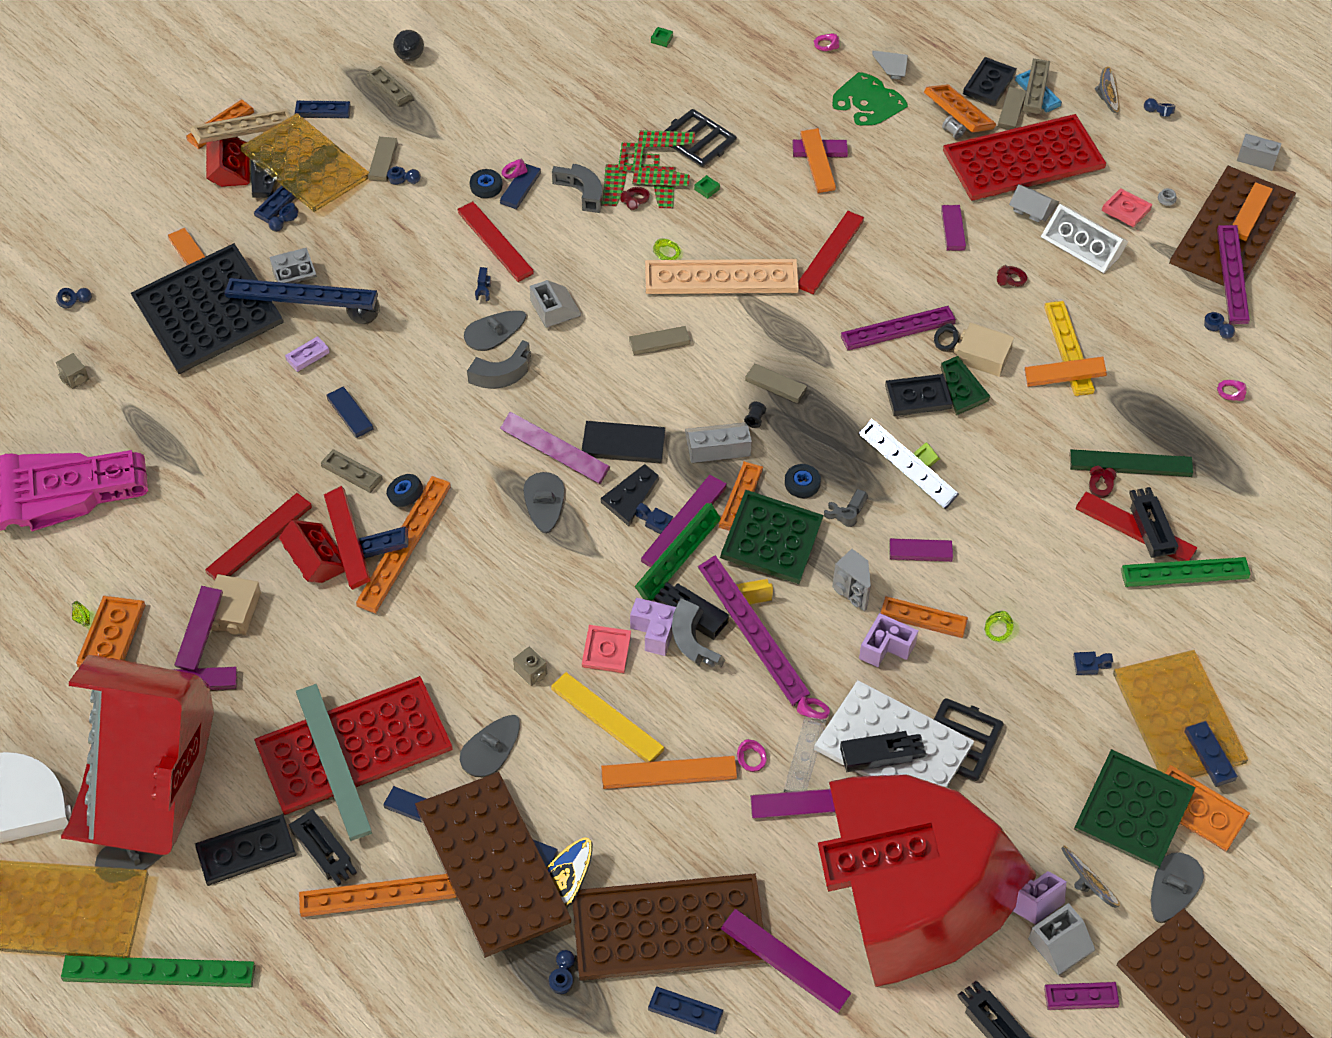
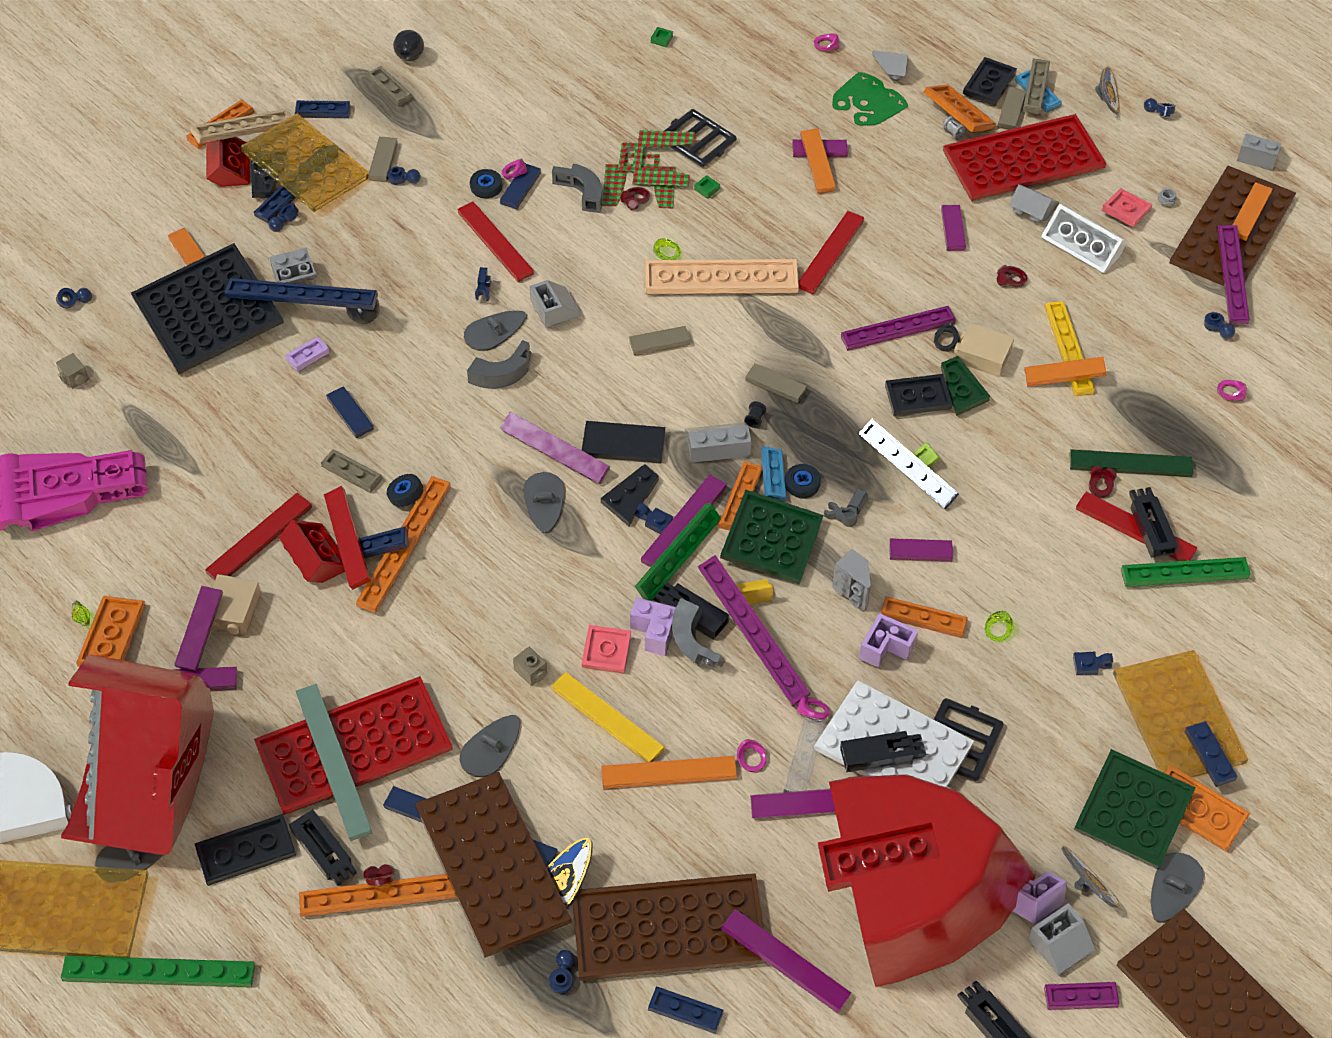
none -> dark red piece [364,864,394,885]
none -> dark azure tile [761,446,786,502]

